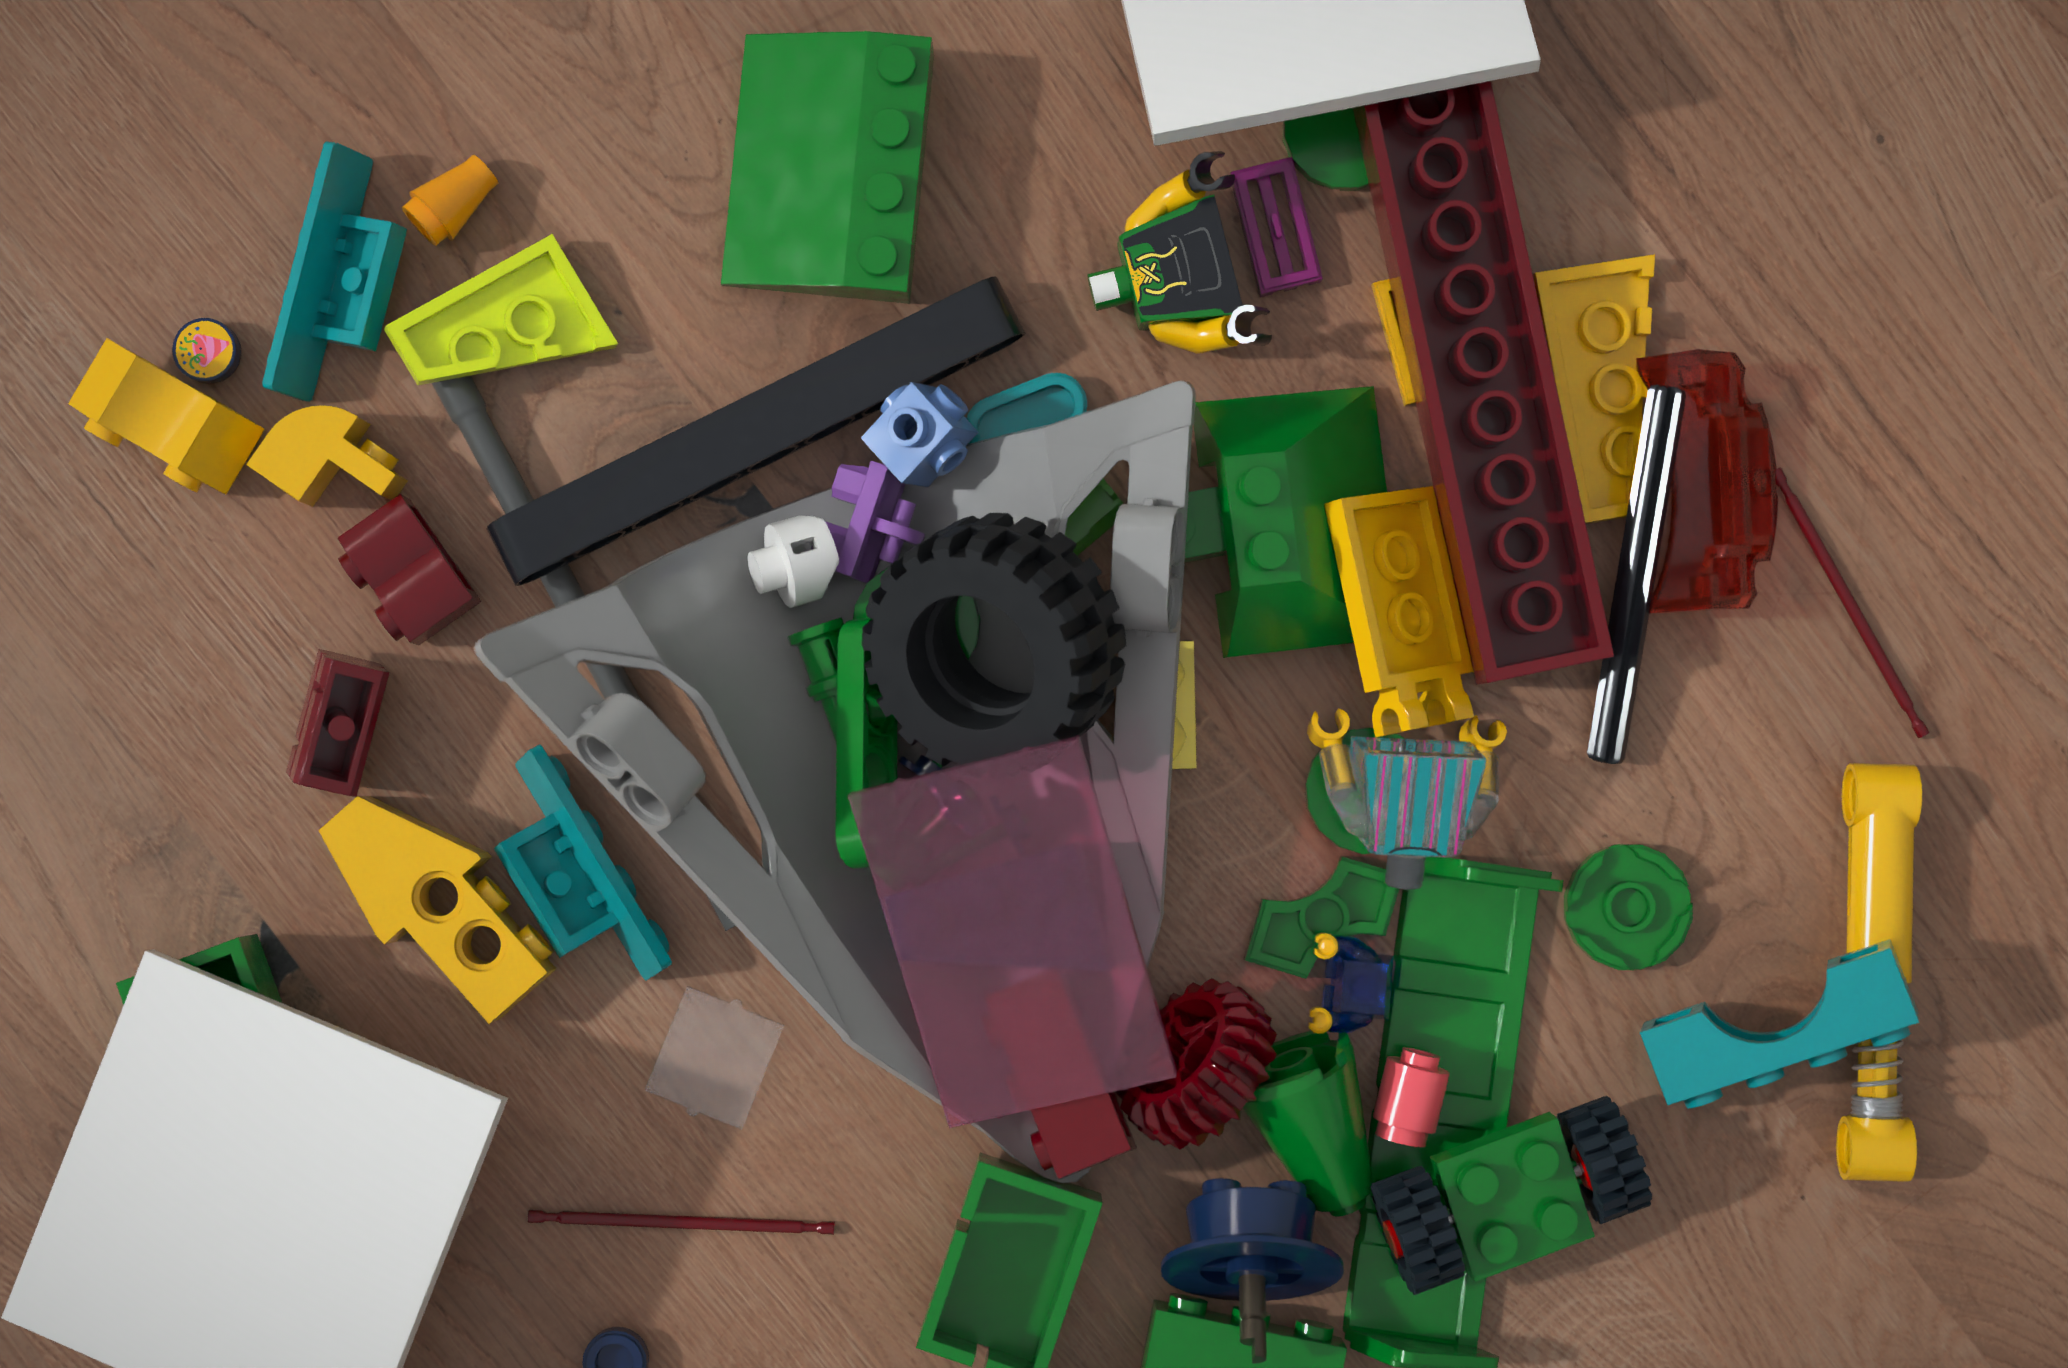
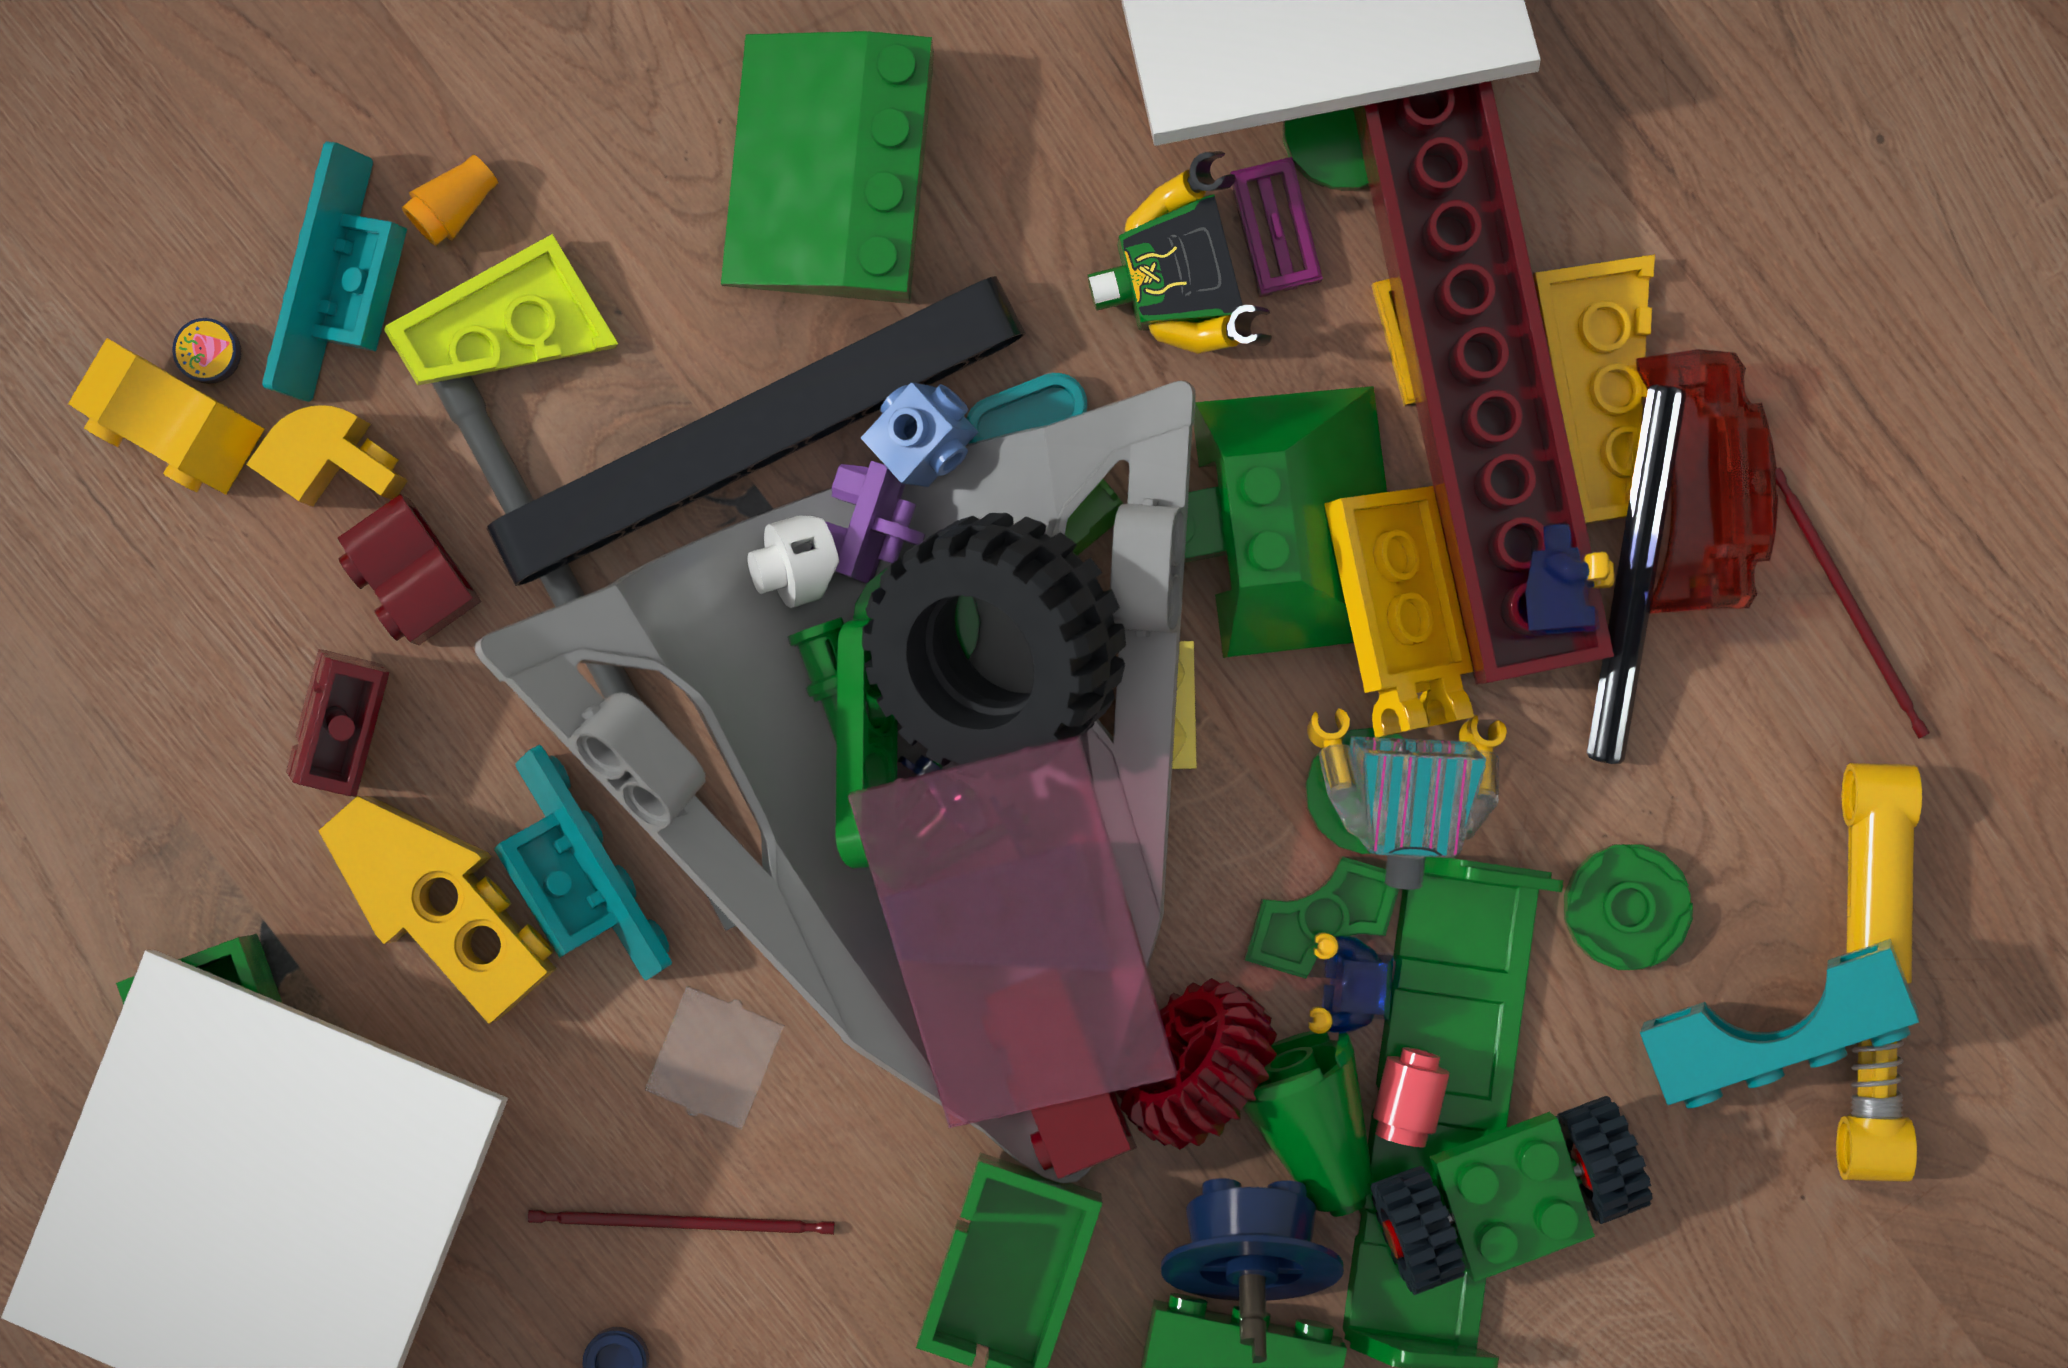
none -> clear blue piece [1526,524,1615,636]

